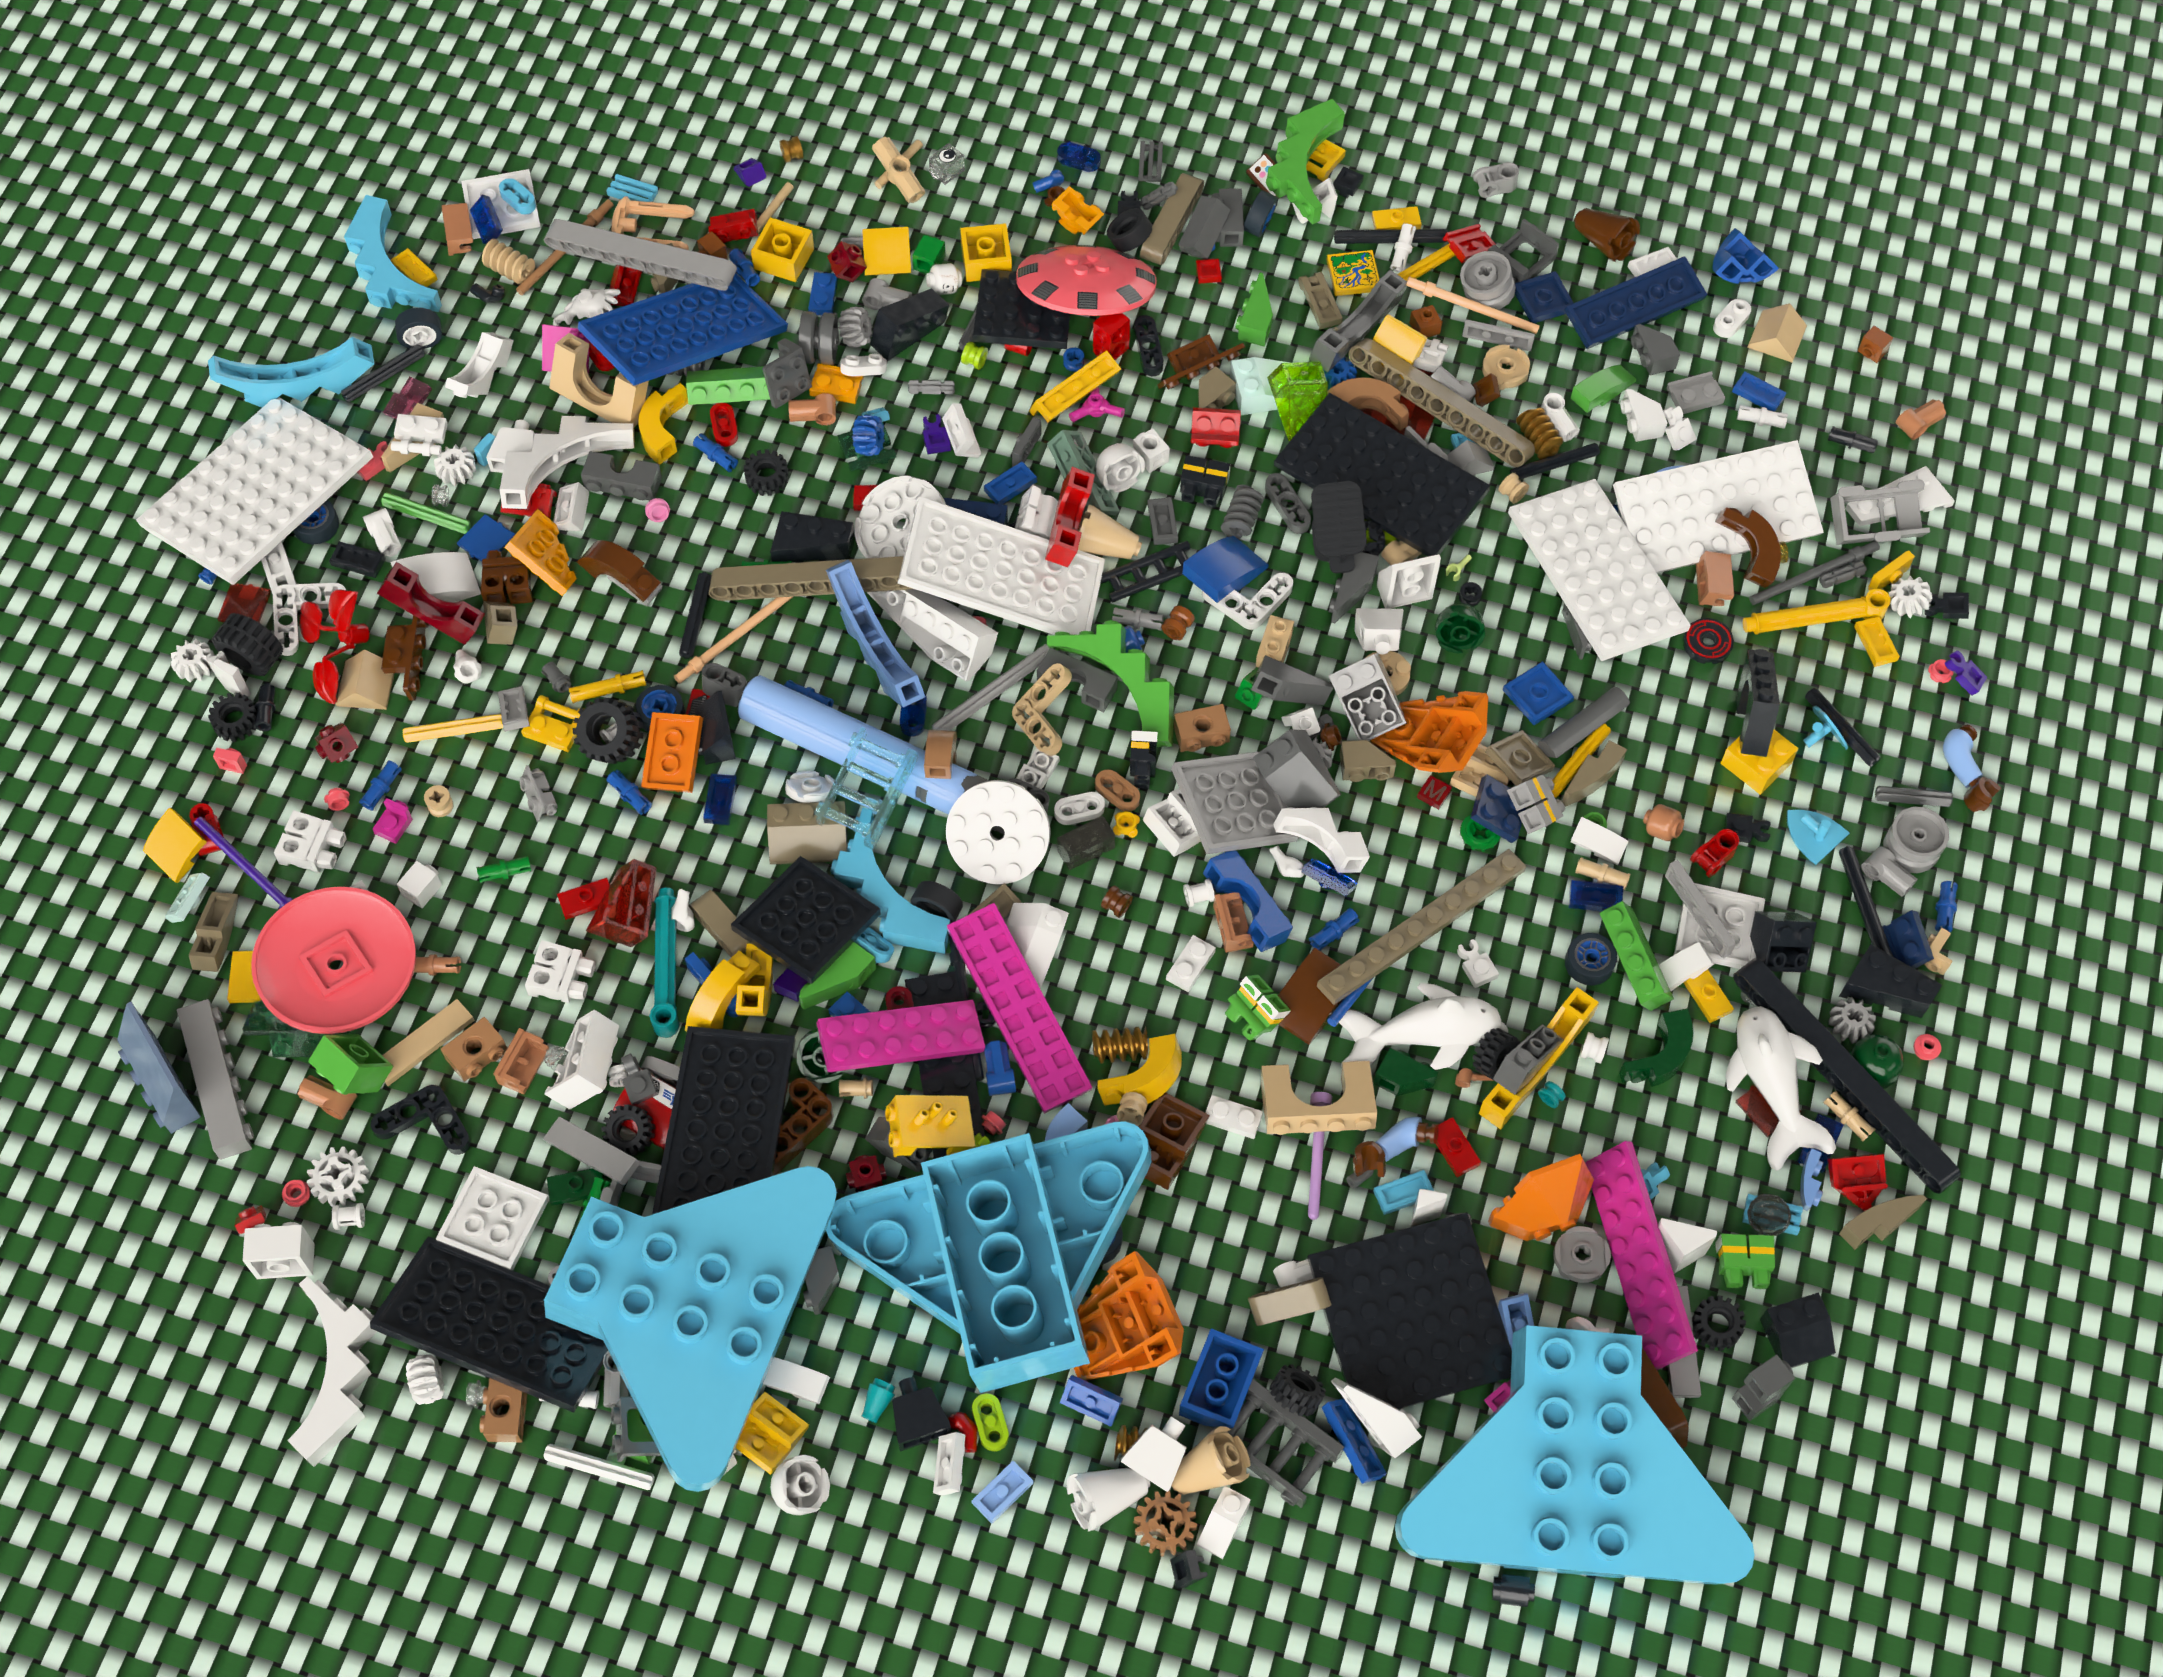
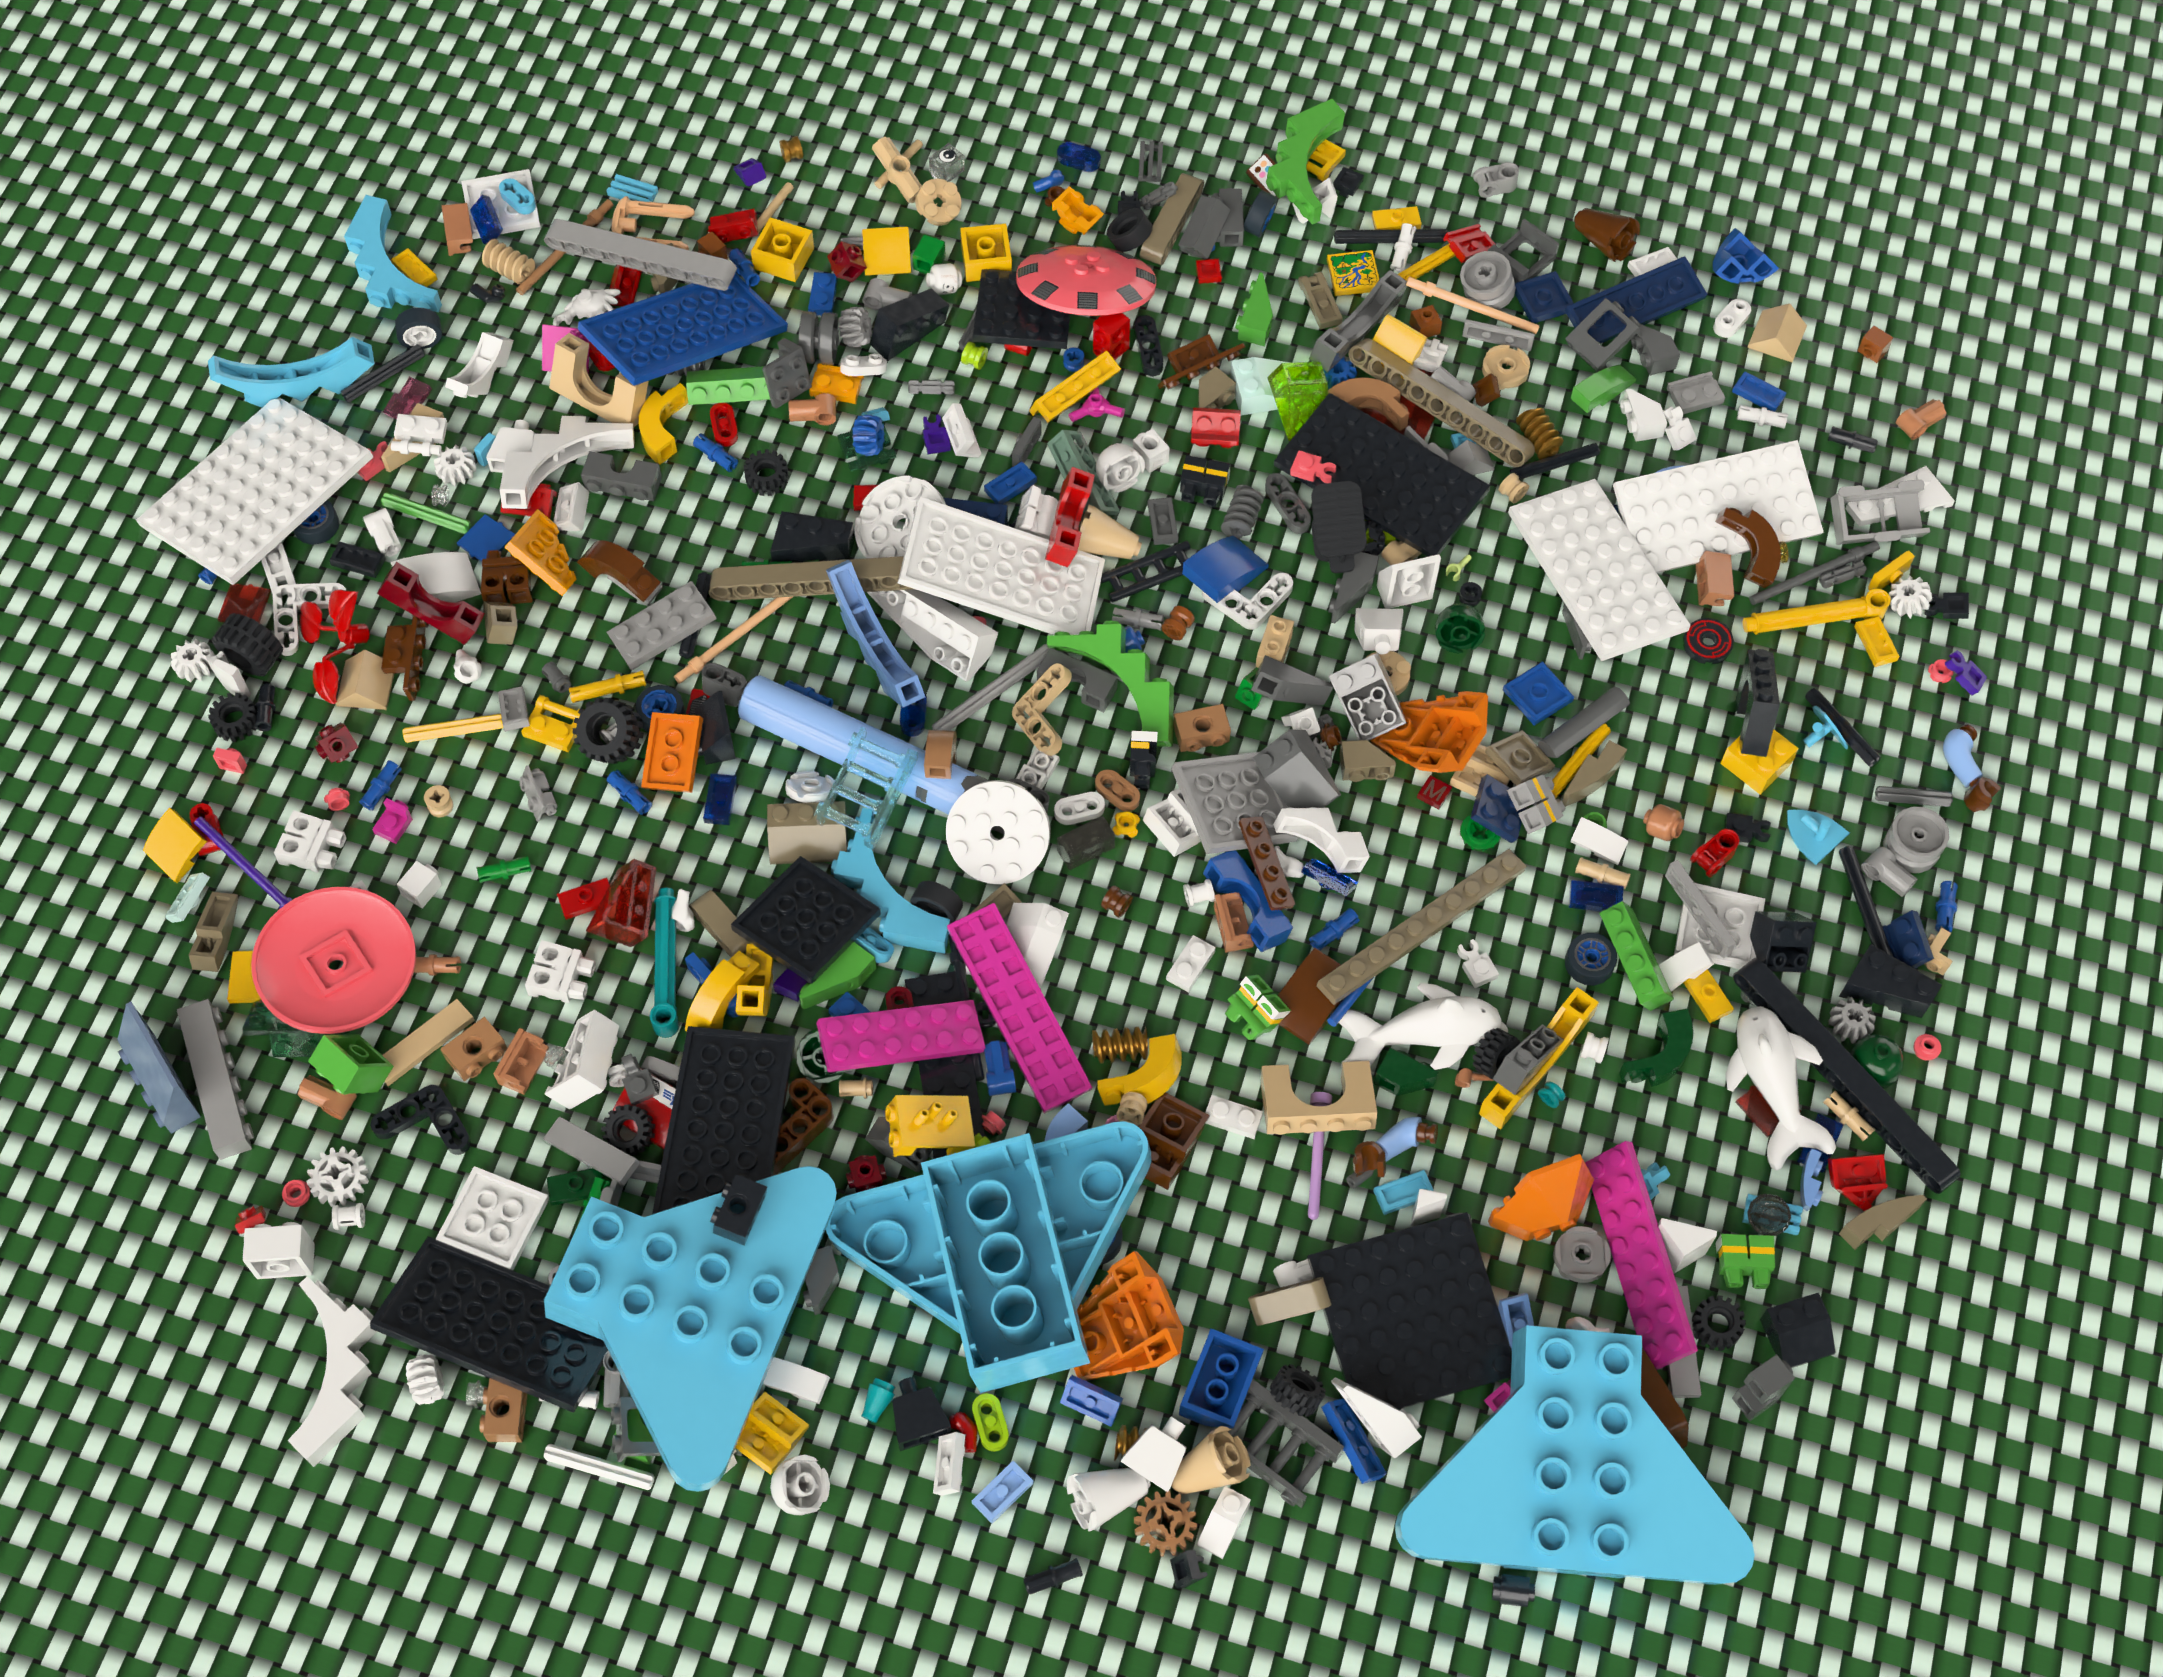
bright pink plate [645,498,670,522] -> none
red plate [1436,1117,1481,1177] -> none
white piece [1541,393,1580,442] -> none
none -> light grey plate [607,581,717,670]
none -> black brick [710,1174,767,1246]
none -> tan plate [915,179,961,226]
none -> black axle [1023,1558,1083,1595]
none -> reddish brown bracket [1238,816,1295,910]
none -> coral plate [1290,451,1336,483]
none -> dark grey window [1565,298,1642,372]

